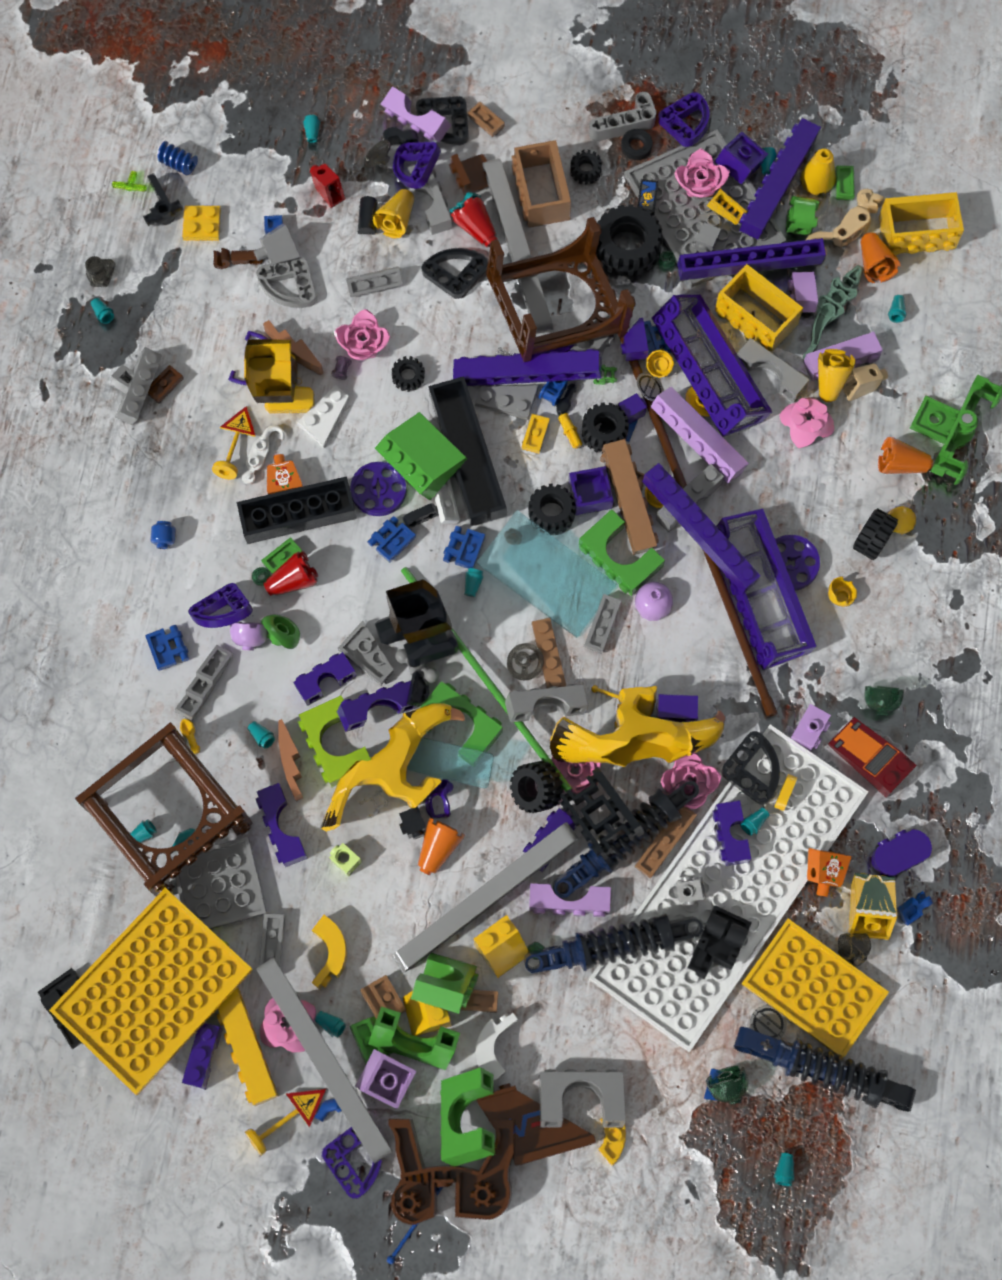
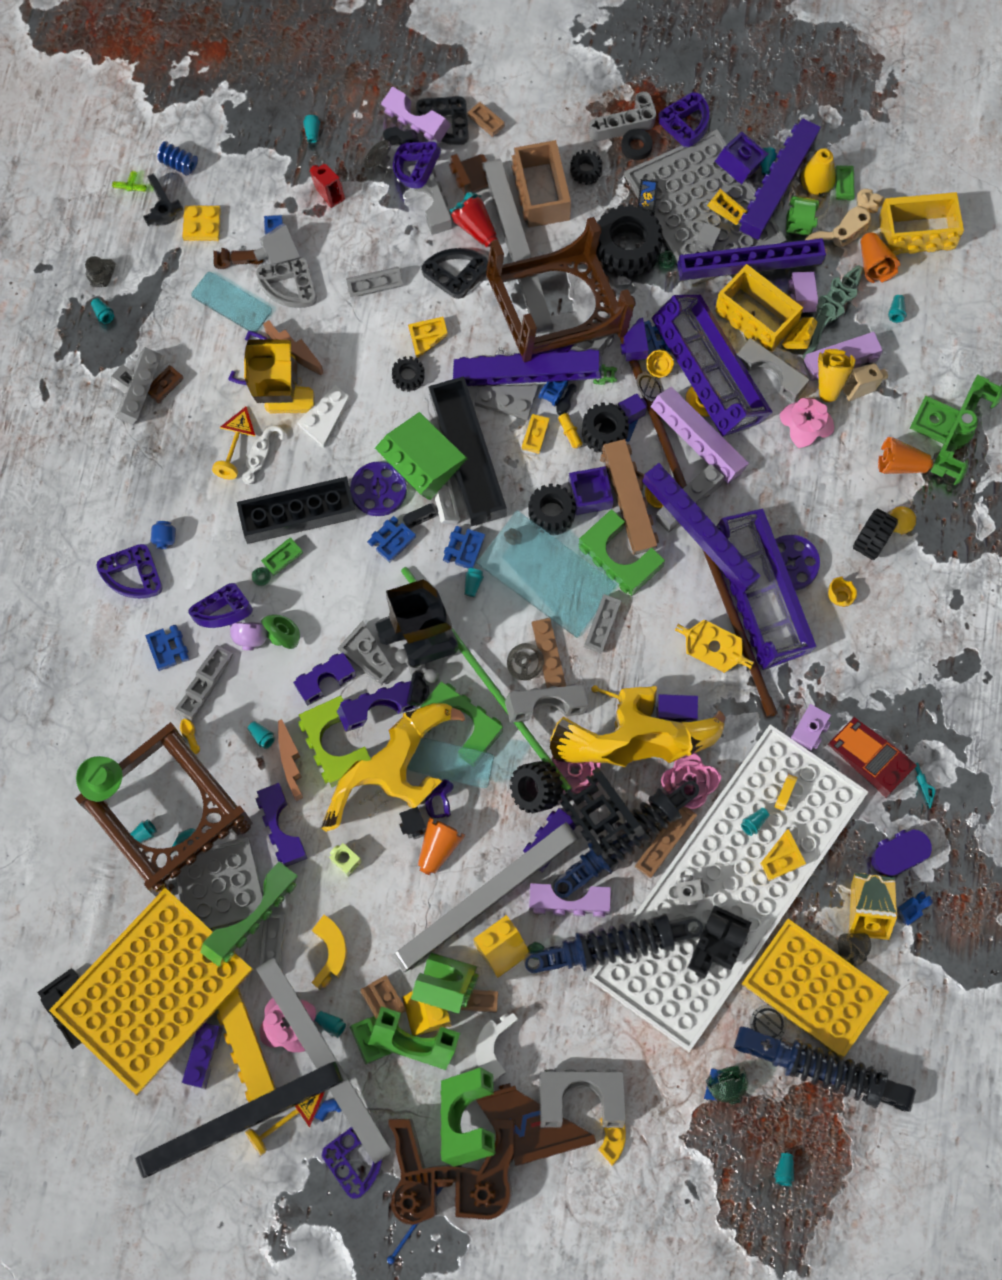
red cone [264,551,318,596] -> none
orange torso [267,454,303,495] -> none
clear purple bush [331,356,352,380] -> none
bright pink brick [334,309,390,360] -> none
lavender brick [355,1049,416,1109] -> none
black brick [357,196,378,235] -> none
yellow cone [373,189,415,238] -> none
lavender cylinder [635,582,673,621] -> none
bright pink brick [675,148,730,198] -> none
dark purple arch [712,800,751,866] -> none
black beam [722,731,780,805] -> none
orange torso [807,848,851,897] -> none
clear green cylinder [864,686,904,715] -> none
none -> bright green hat [76,756,123,802]
none -> dark purple beam [96,544,162,599]
none -> black beam [135,1062,343,1178]
none -> clear light blue piece [191,272,272,333]
none -> bright green arch [200,862,298,967]
none -> yellow wing [408,317,448,358]
none -> yellow plate [675,619,754,673]
none -> yellow wing [760,829,806,881]
none -> yellow wing [782,317,818,349]
none -> teal hand [915,763,936,809]

